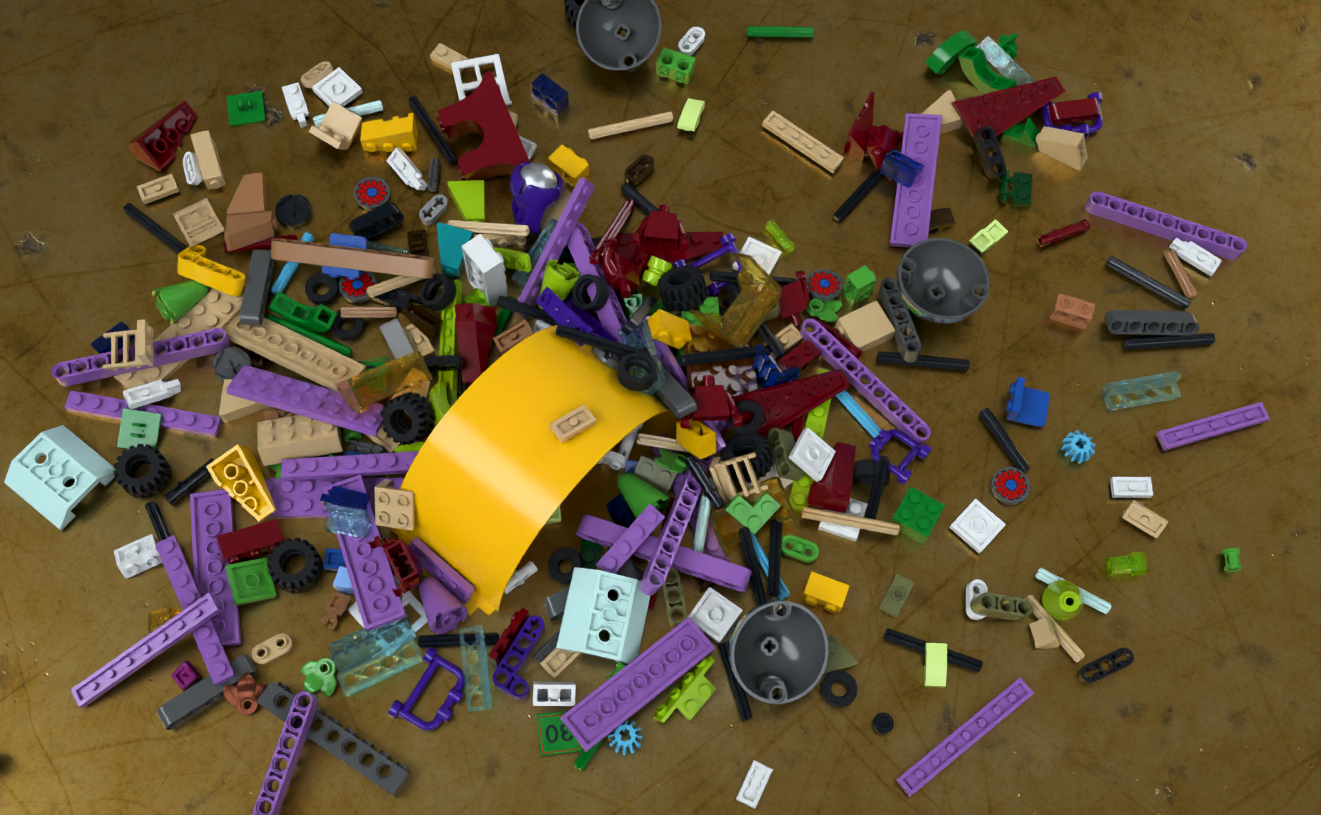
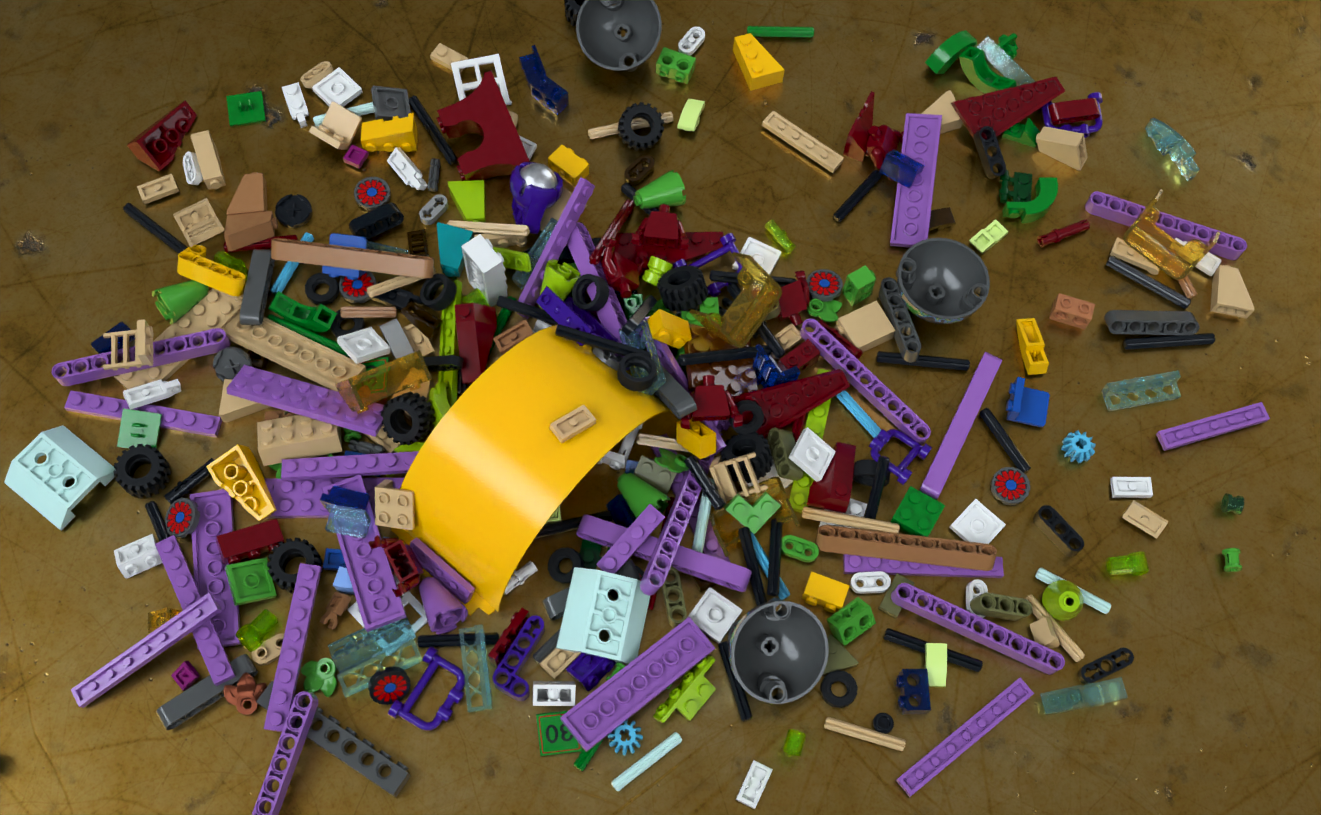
none -> tile [165,498,200,538]
none -> clear neon green piece [213,251,249,282]
none -> clear neon green piece [235,609,278,652]
none -> medium lavender plate [263,563,322,732]
none -> white plate [337,327,390,364]
none -> magenta plate [343,145,369,169]
none -> tile [368,666,411,705]
none -> dark grey plate [371,86,411,121]
none -> clear blue panel [519,45,546,89]
none -> black axle [535,510,612,539]
none -> dark purple bracket [566,653,616,692]
none -> light aqua axle [611,732,682,791]
none -> black tyre [618,102,664,151]
none -> bright green cone [633,170,686,209]
none -> yellow wedge [733,33,785,91]
none -> clear neon green piece [781,729,806,758]
none -> medium nougat beam [816,525,997,571]
none -> tan axle [824,717,906,751]
none -> bright green brick [826,597,876,646]
none -> medium lavender plate [843,554,1004,578]
none -> white plate [850,571,891,594]
none -> medium lavender beam [891,583,1065,675]
none -> clear blue brick [896,669,931,714]
none -> medium lavender beam [919,352,1002,500]
none -> green arch [1002,177,1058,224]
none -> yellow slope [1016,318,1049,375]
none -> black beam [1033,505,1084,557]
none -> clear light blue slope [1040,677,1128,715]
none -> tan plate [1109,237,1164,275]
none -> clear yellow windscreen [1124,189,1221,280]
none -> clear light blue slope [1145,118,1200,181]
none -> tan slope [1210,265,1254,319]
none -> clear green wheel [1221,493,1244,515]

